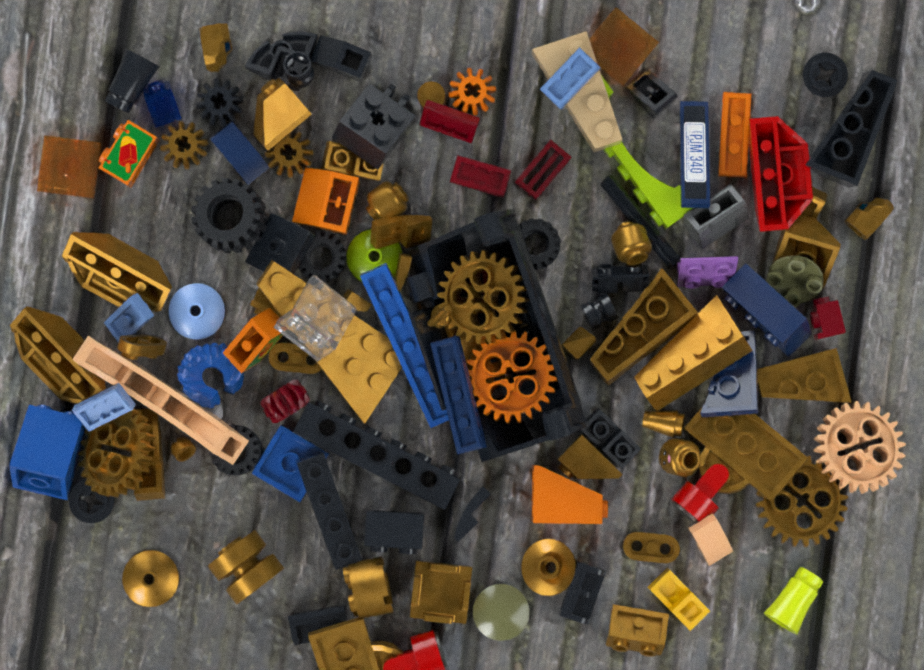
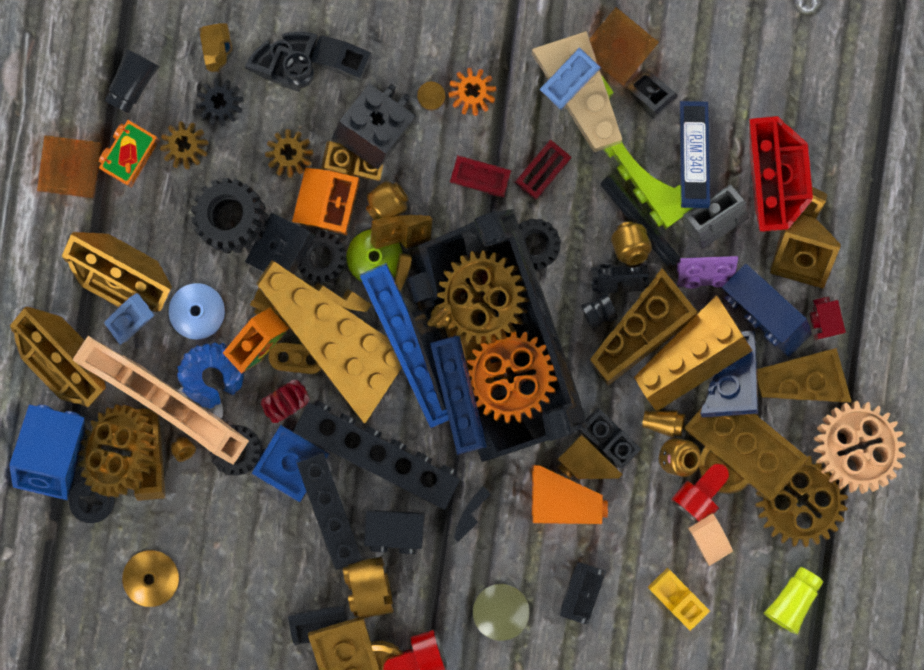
medium blue plate [72,383,136,431] -> none
pearl gold plate [117,335,167,360] -> none
clear blue bracket [143,80,182,128] -> none
pearl gold wheel [208,530,285,605] -> none
dark blue slope [210,121,270,185] -> none
slope [253,78,312,151] -> none
clear bracket [274,275,357,362] -> none
pearl gold panel [410,561,472,624] -> none
dark red plate [419,100,480,144] -> none
pearl gold dish [521,539,576,596] -> none
pearl gold slope [562,327,596,360] -> none
pearl gold bracket [606,604,669,657] -> none
pearl gold plate [623,532,680,563] -> none
orange tile [718,92,752,178] -> none
olive dish [766,255,824,307] -> none
black gear [802,53,848,98] -> none
black wedge [805,70,898,188] -> none
pearl gold rock [844,198,894,240] -> none

